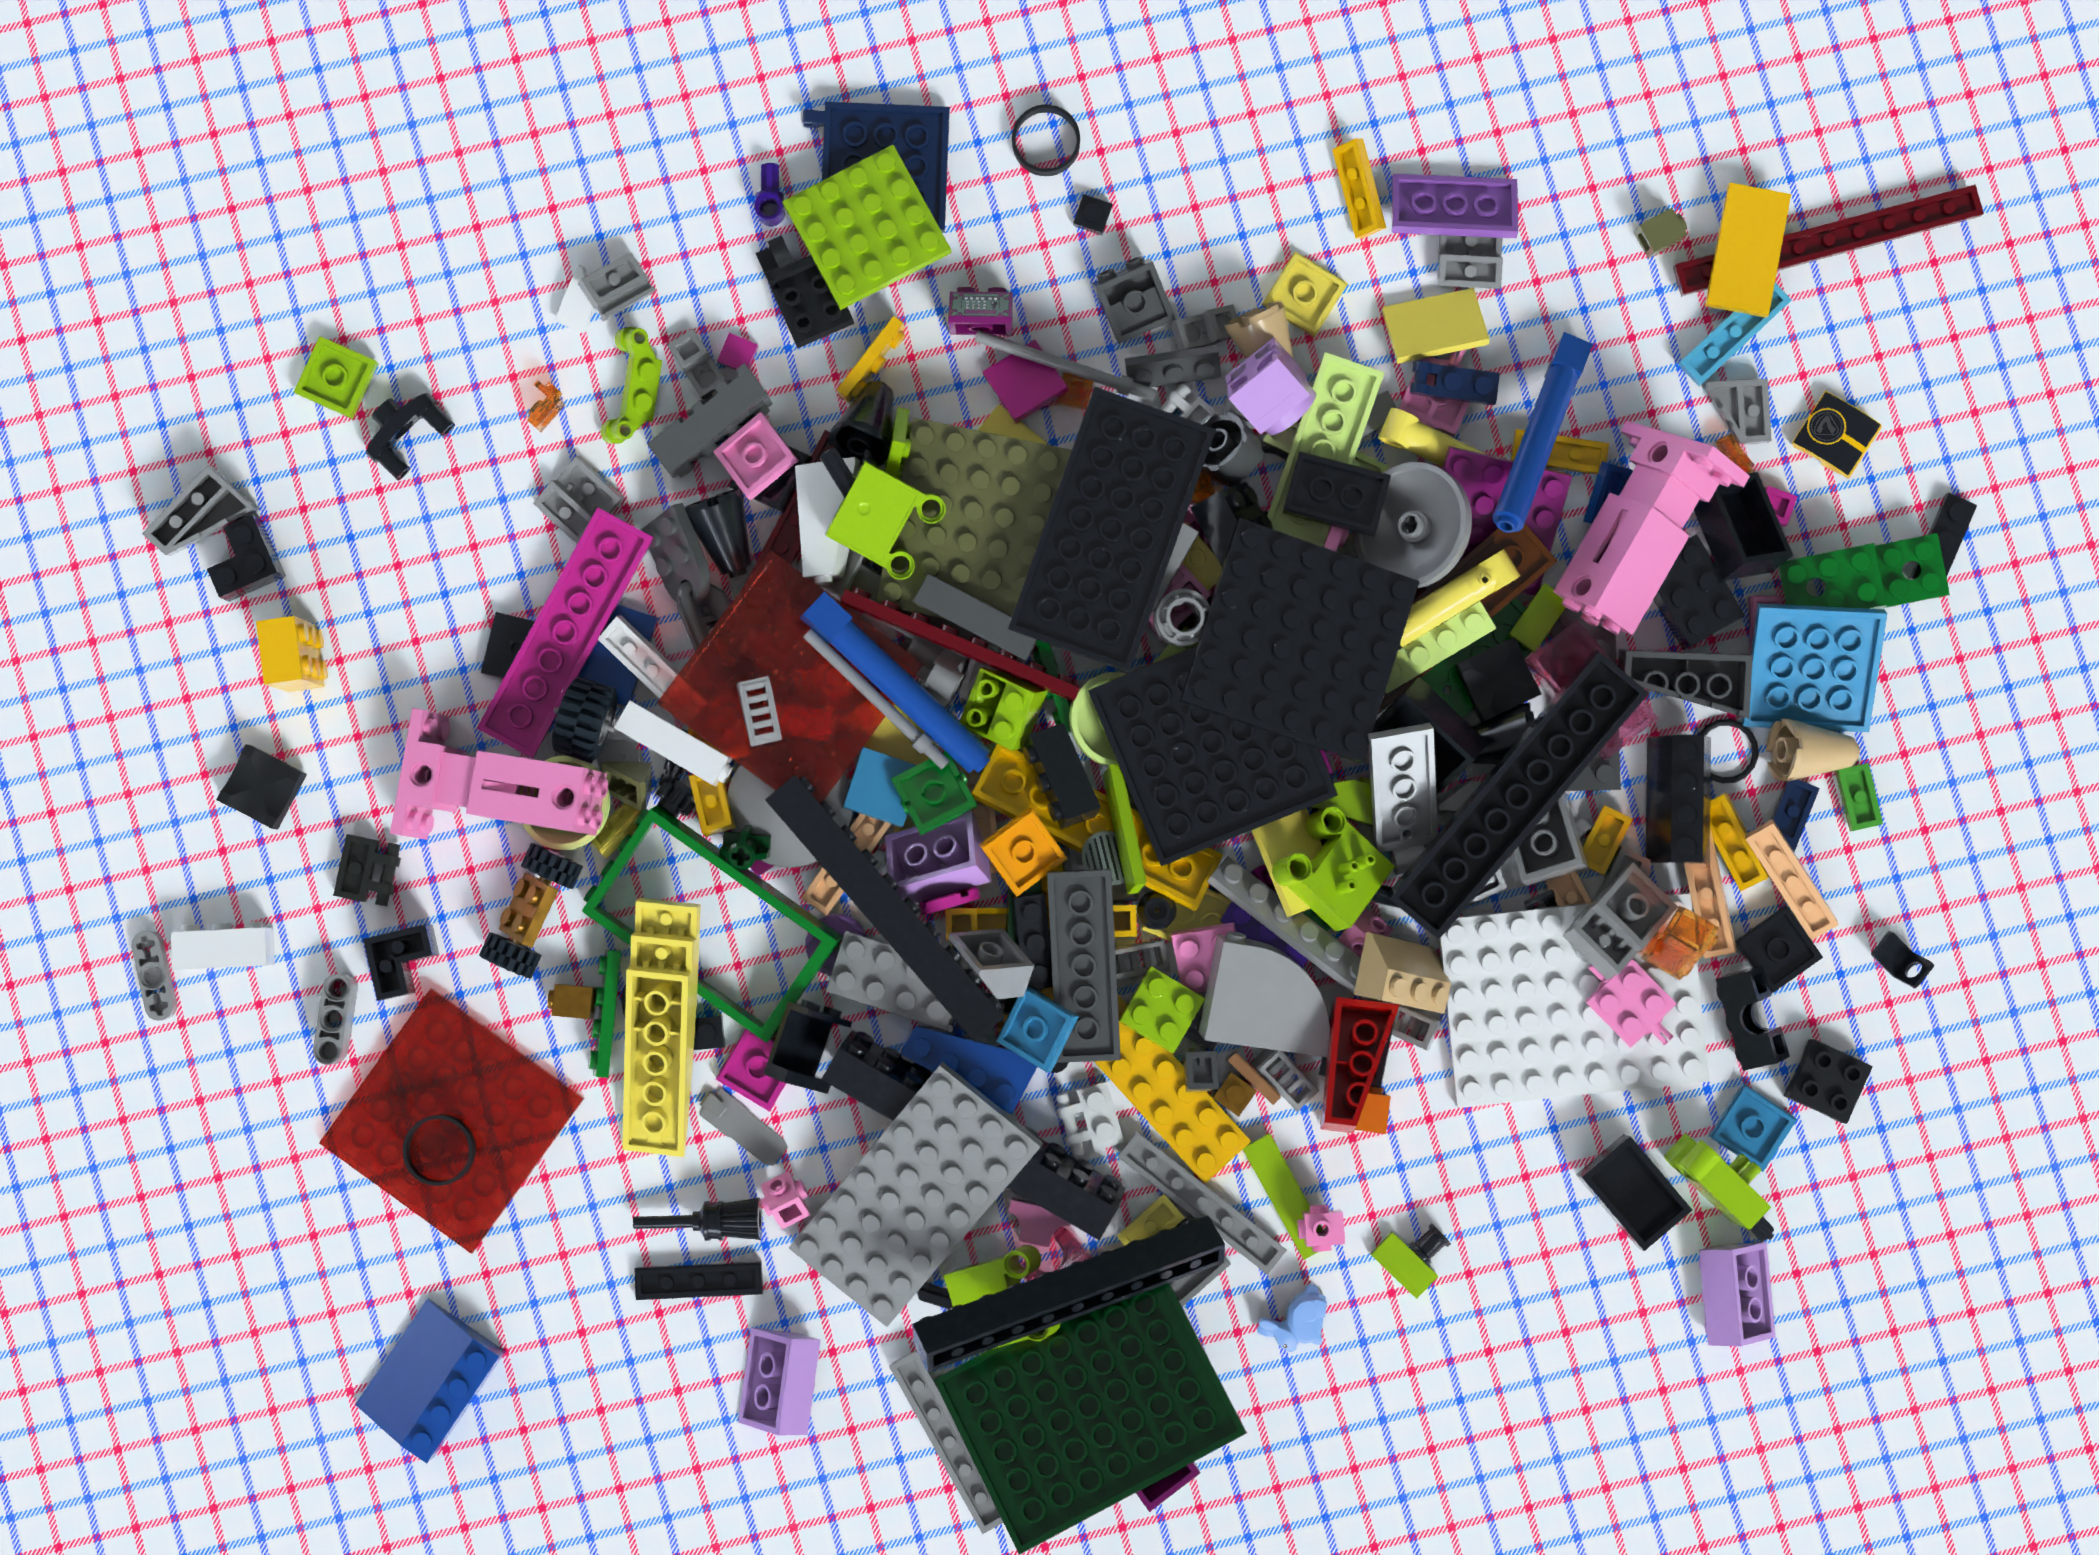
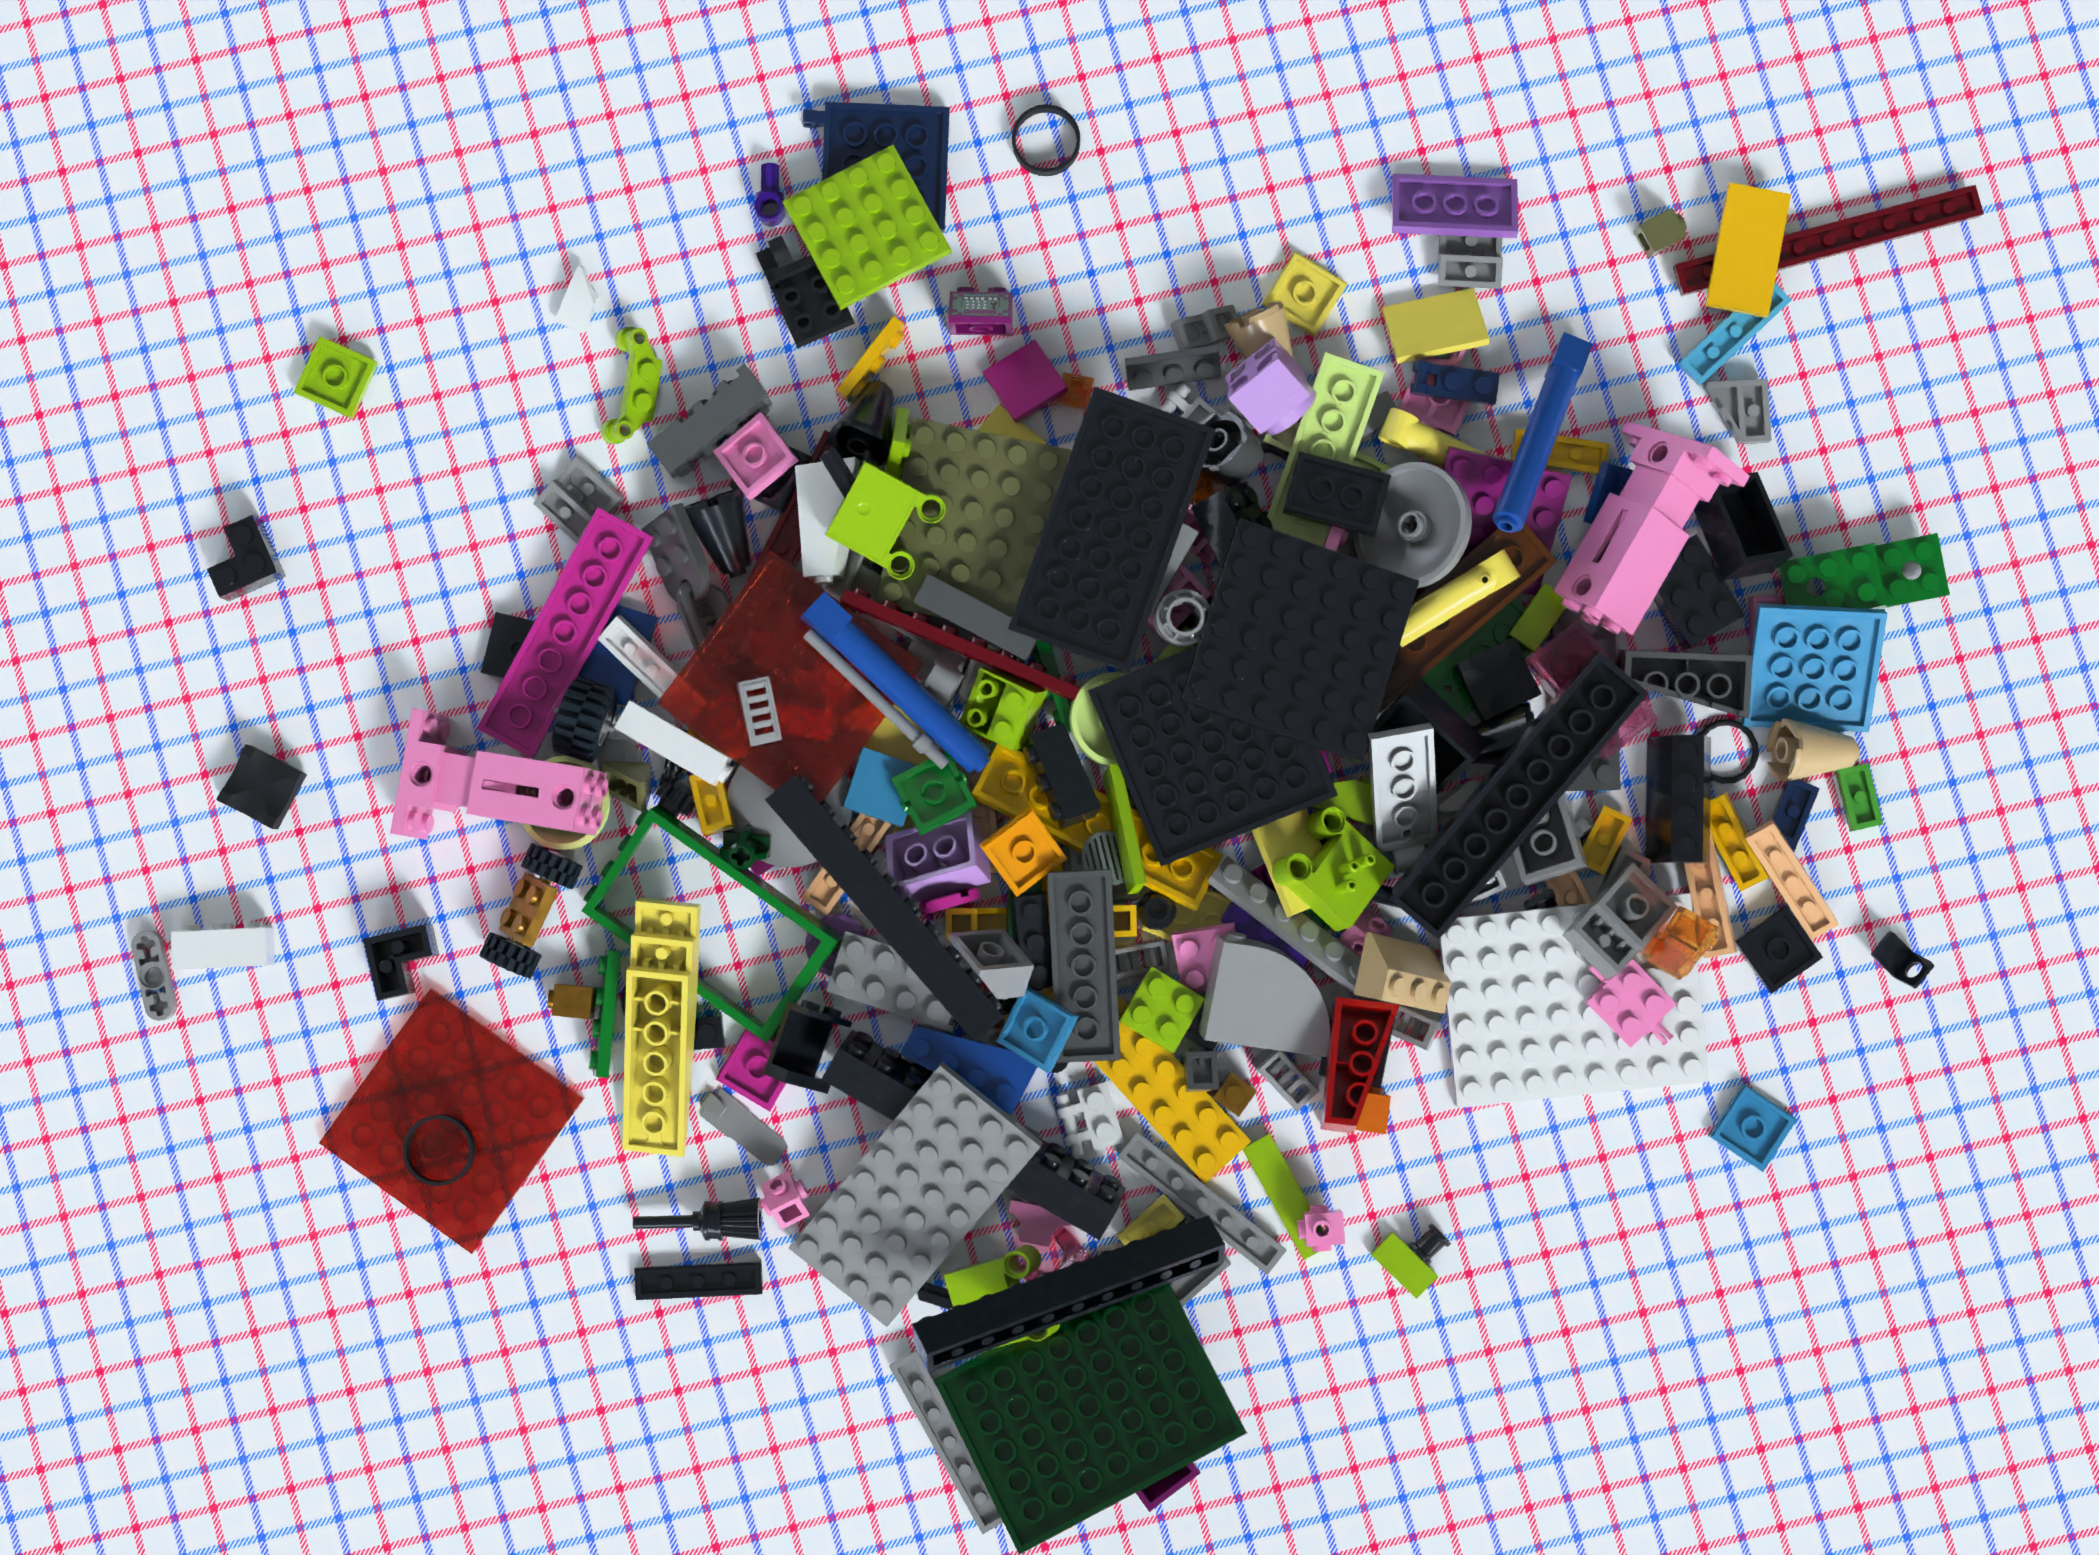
light grey wedge [142,465,260,556] -> none
yellow brick [256,616,328,692] -> none
light grey beam [313,973,358,1065] -> none
pearl dark grey plate [333,834,401,907] -> none
blue slope [355,1298,506,1464] -> none
black connector [366,393,455,481] -> none
clear orange bracket [527,380,565,433] -> none
light grey plate [578,252,656,322] -> none
light yellow plate [591,803,641,859] -> none
light grey slope [667,329,727,400] -> none
dark pink tile [717,332,759,370] -> none
lavender slope [738,1328,821,1436] -> none
light grey bar [975,330,1157,401] -> none
black plate [1073,194,1113,236] -> none
dark grey plate [1092,256,1176,344] -> none
light yellow plate [1182,523,1222,591] -> none
medium nougat tile [1226,1052,1281,1105] -> none
light blue animal [1257,1283,1327,1352] -> none
yellow plate [1332,138,1386,239] -> none
yellowish green plate [1385,601,1496,693] -> none
black piece [1576,1134,1692,1251] -> none
lime piece [1663,1134,1774,1242] -> none
lavender slope [1699,1242,1776,1347] -> none
clear orange cone [1715,434,1754,473] -> none
black arch [1715,965,1790,1071] -> none
dark pink plate [1765,486,1798,527] -> none
black brick [1783,1039,1873,1124] -> none
black slope [1792,391,1882,479] -> none
black plate [1909,493,1977,580] -> none

